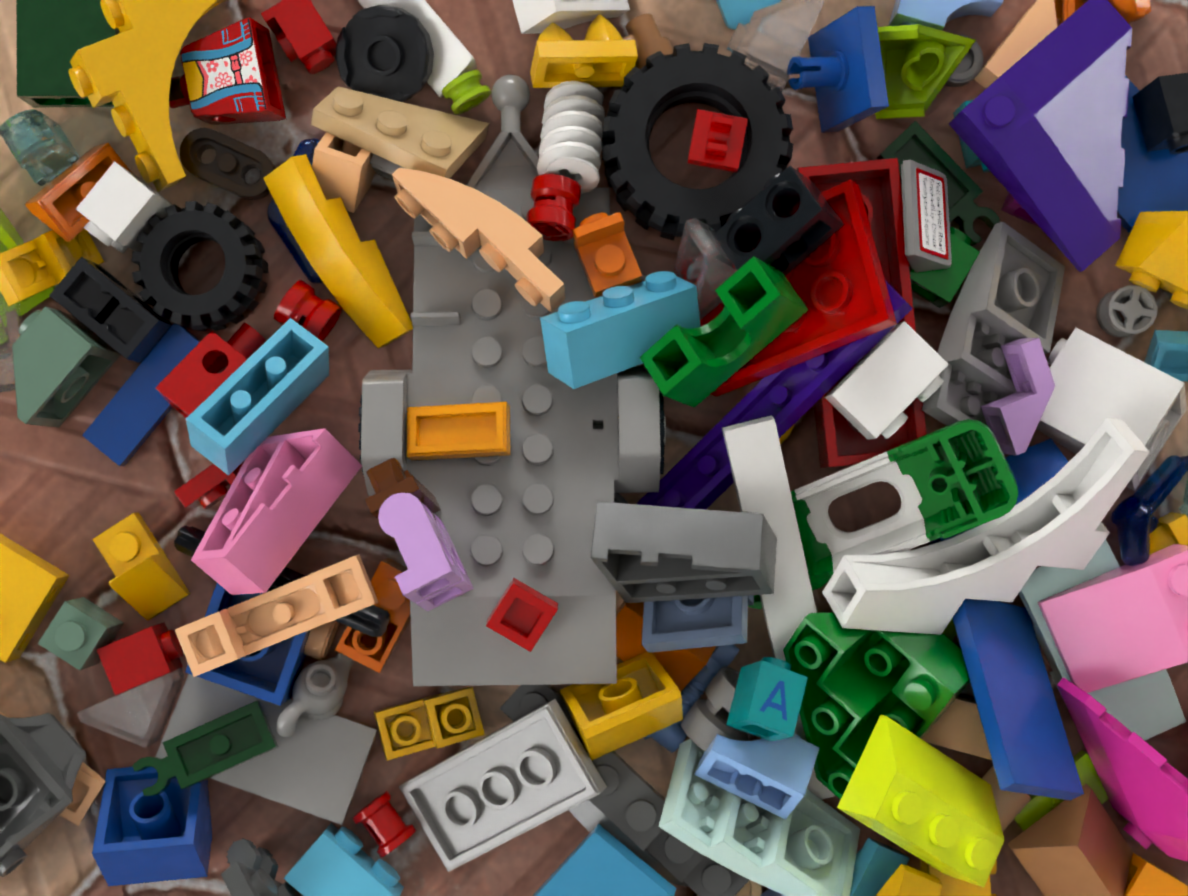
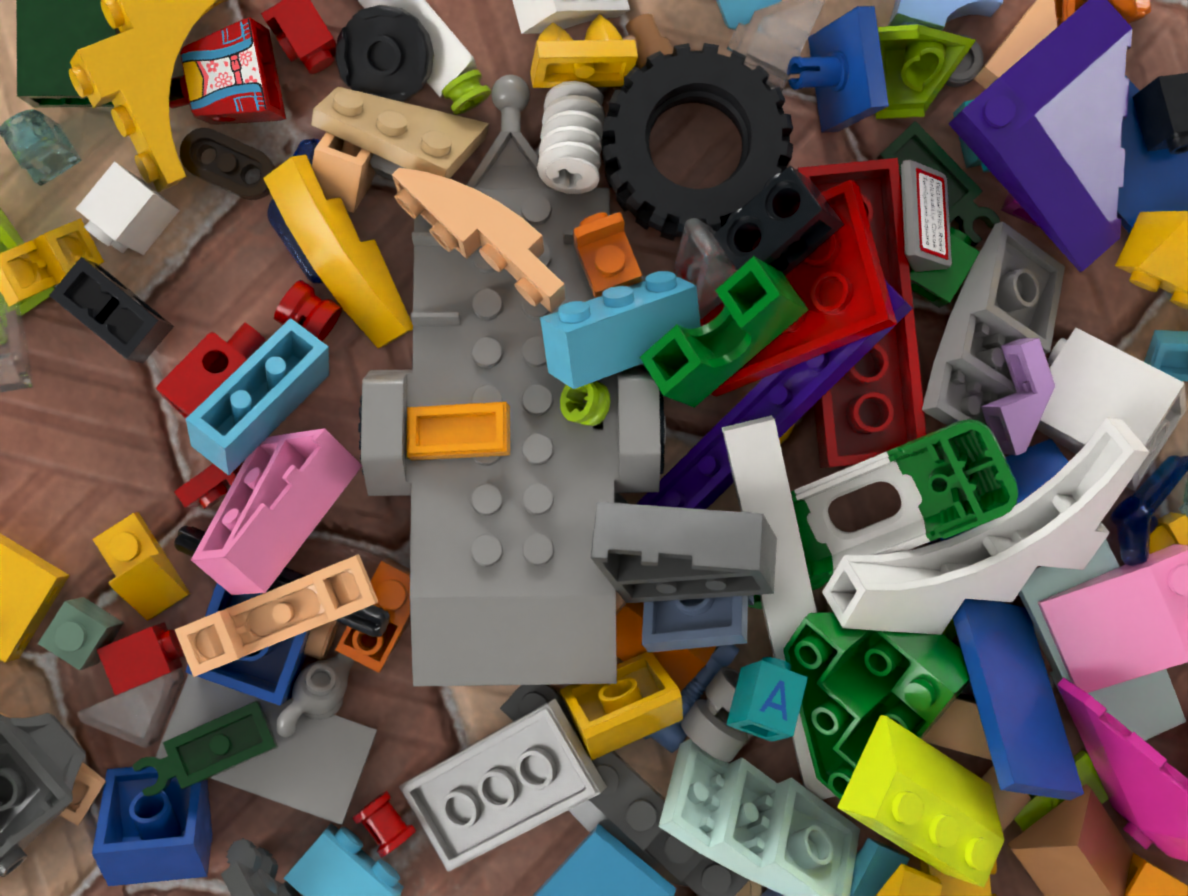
sand green slope [12,306,121,428] -> none
orange slope [25,142,133,242] -> none
blue tile [82,323,200,467] -> none
black tyre [131,201,269,331] -> none
lavender hips [365,458,474,611] -> none
yellow slope [373,687,485,761] -> none
red plate [486,578,558,652] -> none
red wheel [526,174,581,241] -> none
red tile [687,109,748,173] -> none
light blue arch [694,733,819,820] -> none
white brick [824,321,949,440] -> none
light grey wheel [1096,285,1157,337] -> none
none -> lime bush [560,381,611,426]

